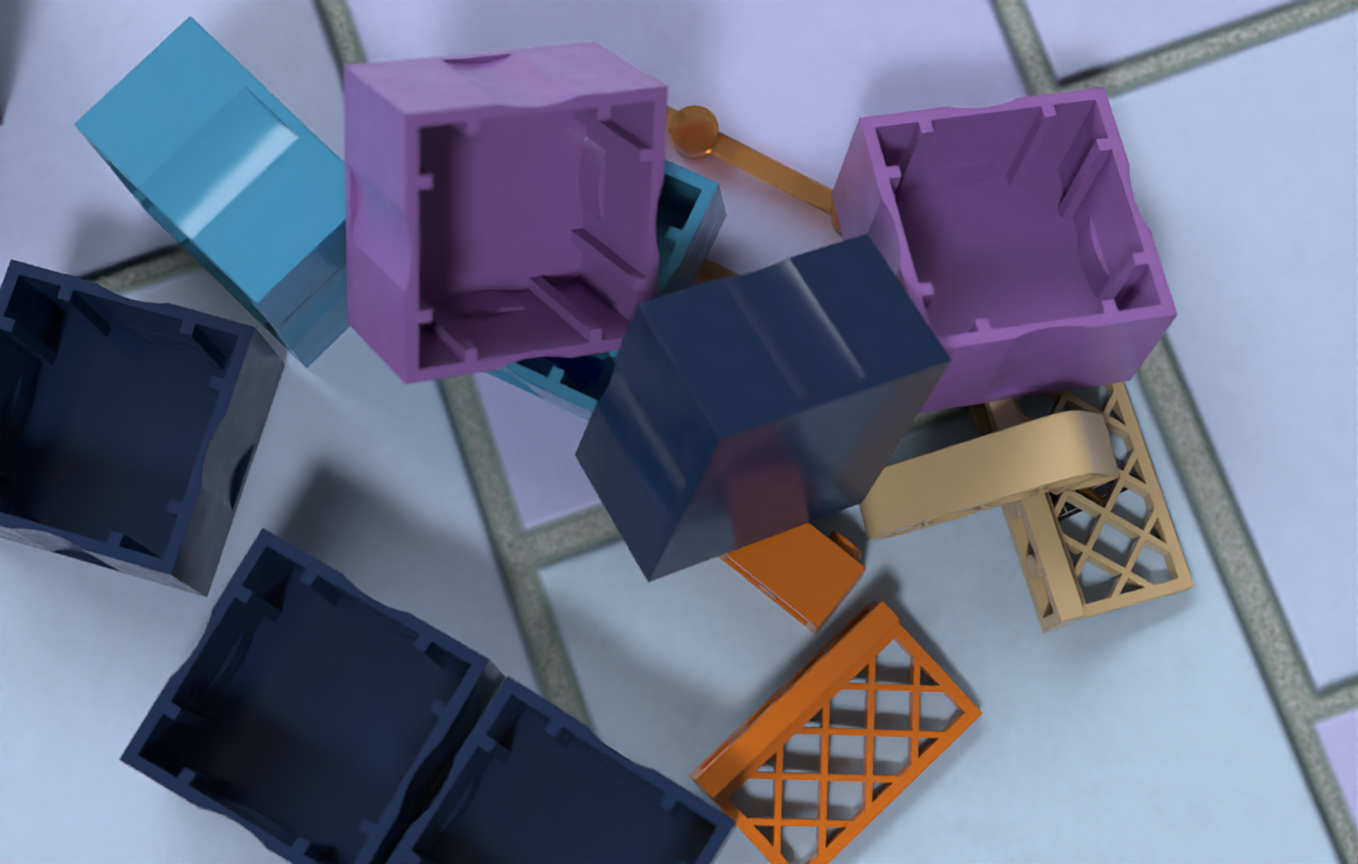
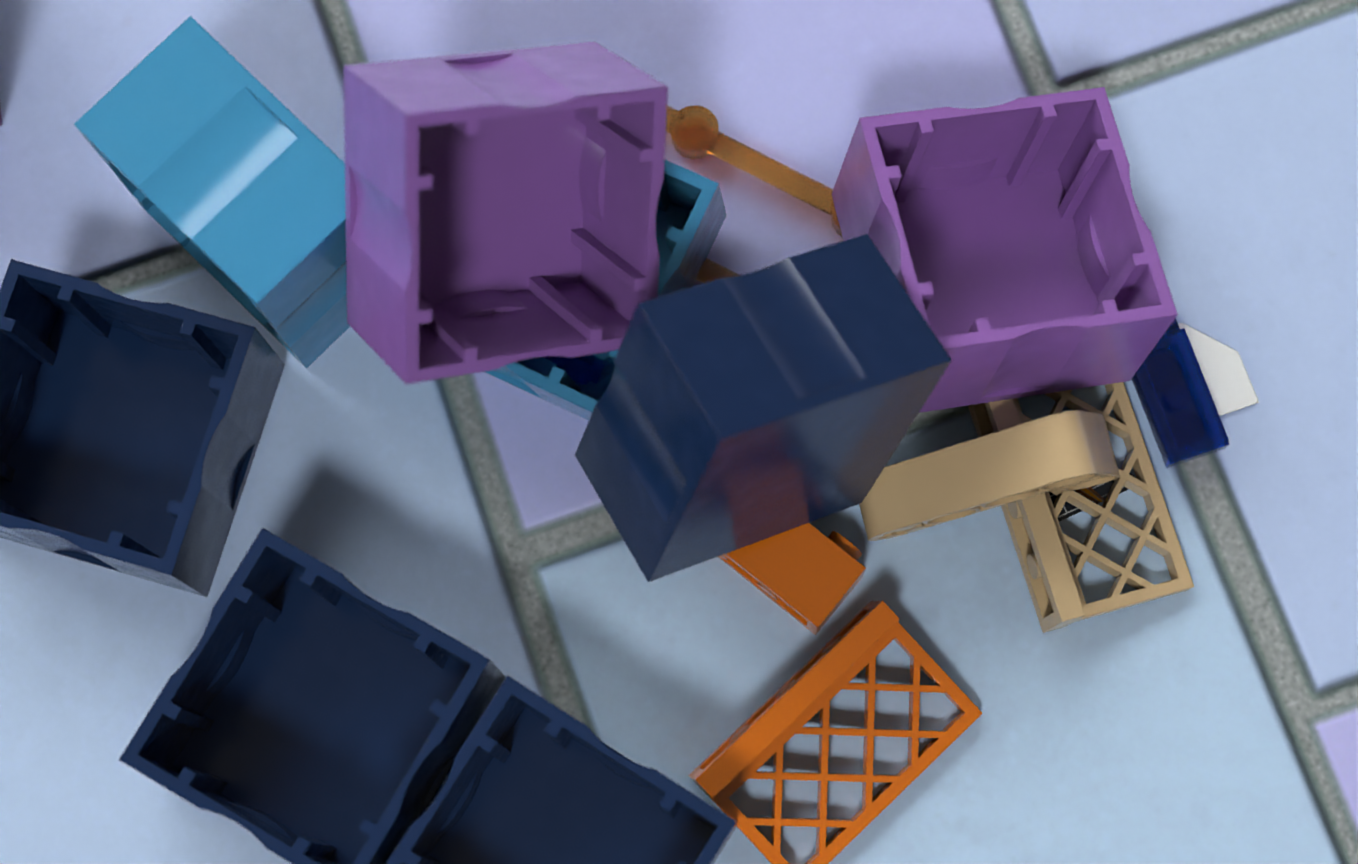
none -> clear blue hinge [1132,318,1230,469]
none -> white sticker [1174,323,1259,419]

